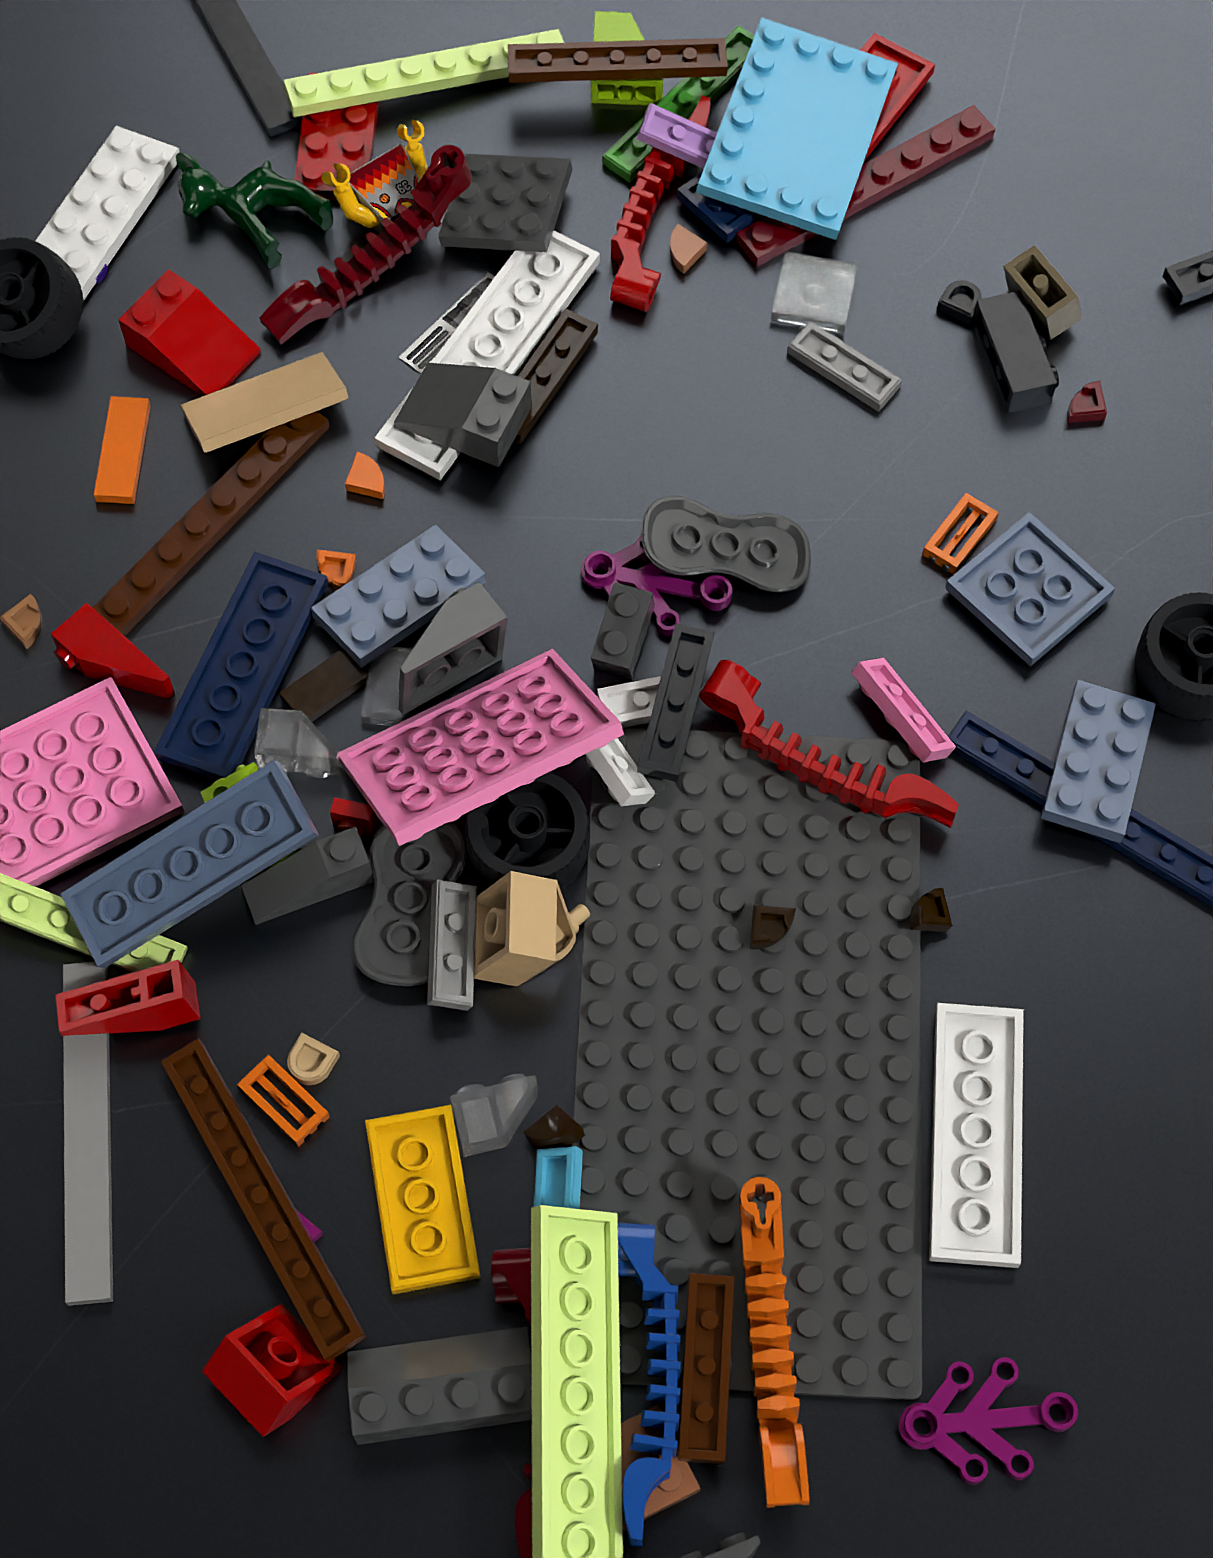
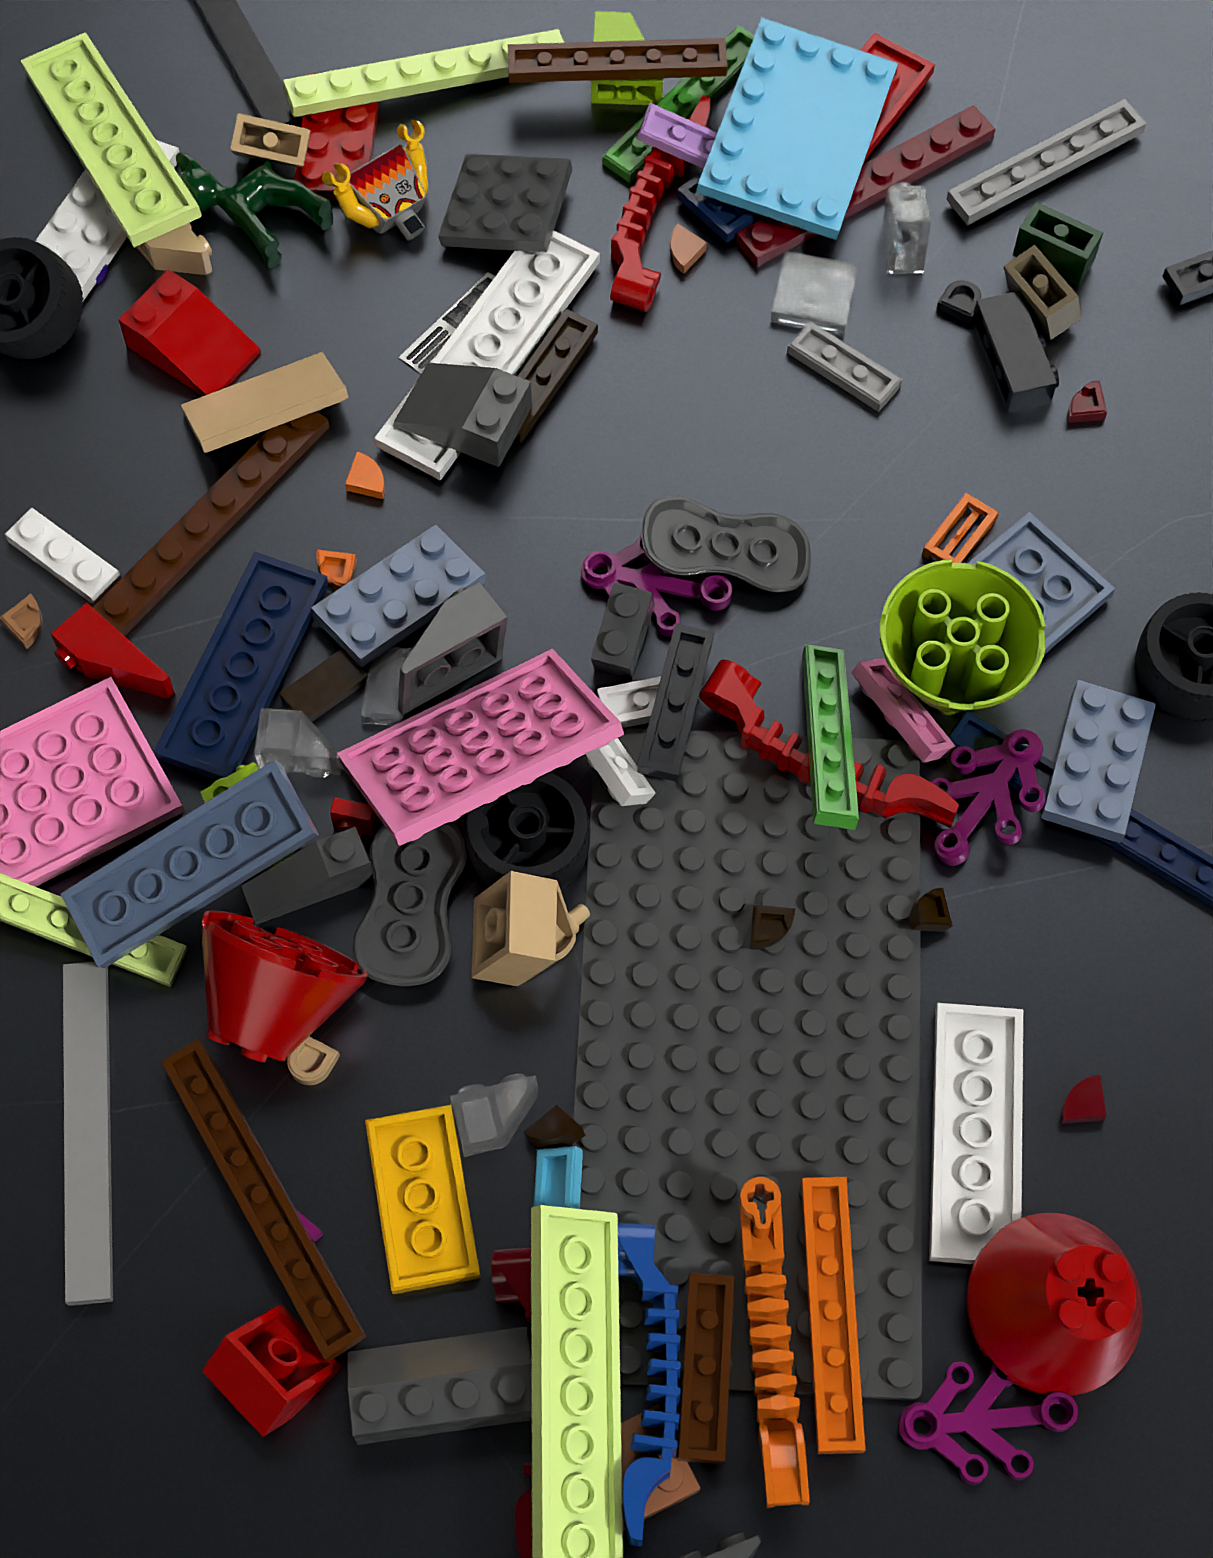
red slope [55,960,200,1036] -> none
orange tile [94,396,151,504] -> none
orange tile [237,1054,330,1147] -> none
dark red piece [259,145,472,345] -> none
light grey tile [427,880,477,1011] -> none
none -> white plate [5,508,121,605]
none -> yellowish green plate [20,32,202,247]
none -> tan slope [136,222,213,275]
none -> red cone [201,910,368,1062]
none -> tan slope [230,113,311,167]
none -> orange plate [801,1177,865,1454]
none -> bright green tile [802,644,859,830]
none -> lime cone [879,559,1046,716]
none -> clear torso [883,182,931,273]
none -> magenta plant [931,729,1046,866]
none -> light grey plate [946,99,1147,225]
none -> red cone [967,1213,1142,1396]
none -> dark green brick [1012,202,1103,286]
none -> dark red tile [1061,1075,1107,1124]

